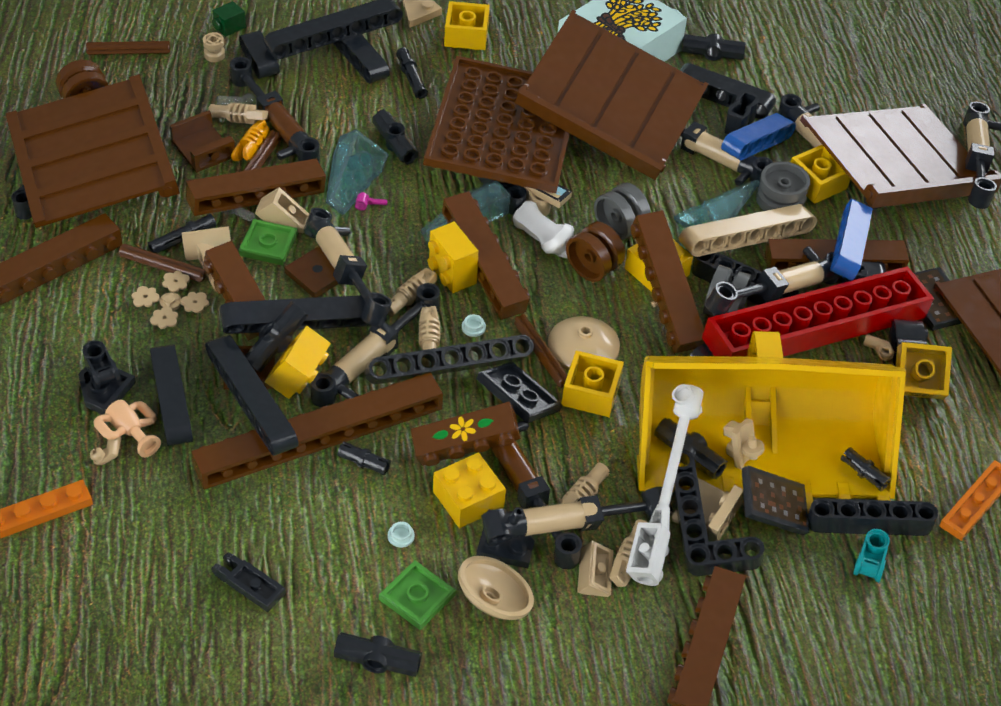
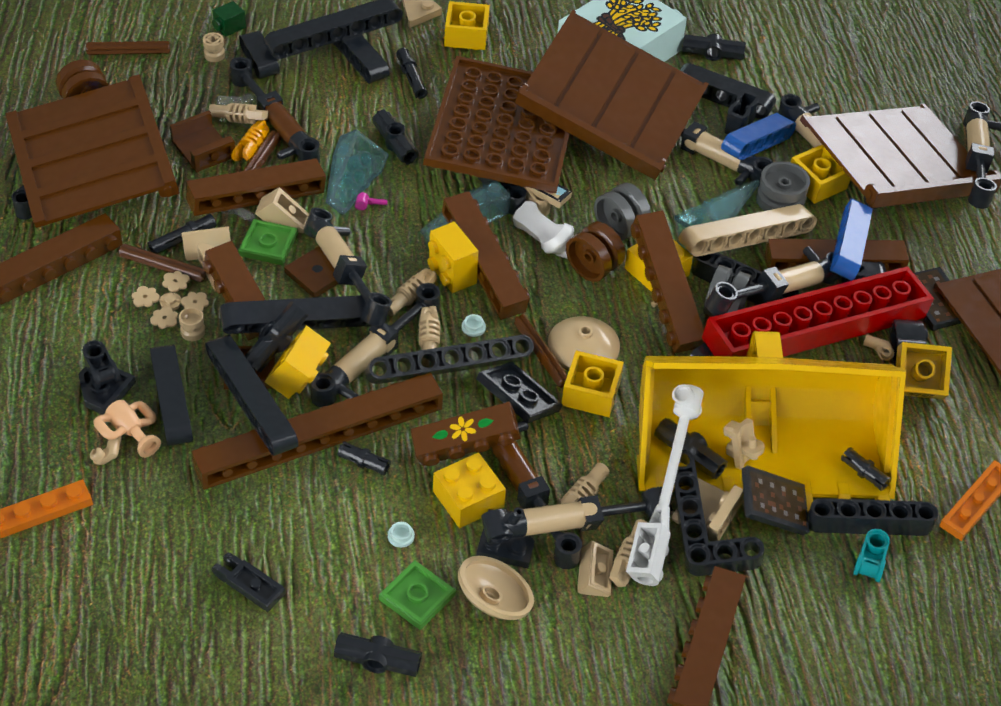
none -> tan wheel [179,307,205,341]

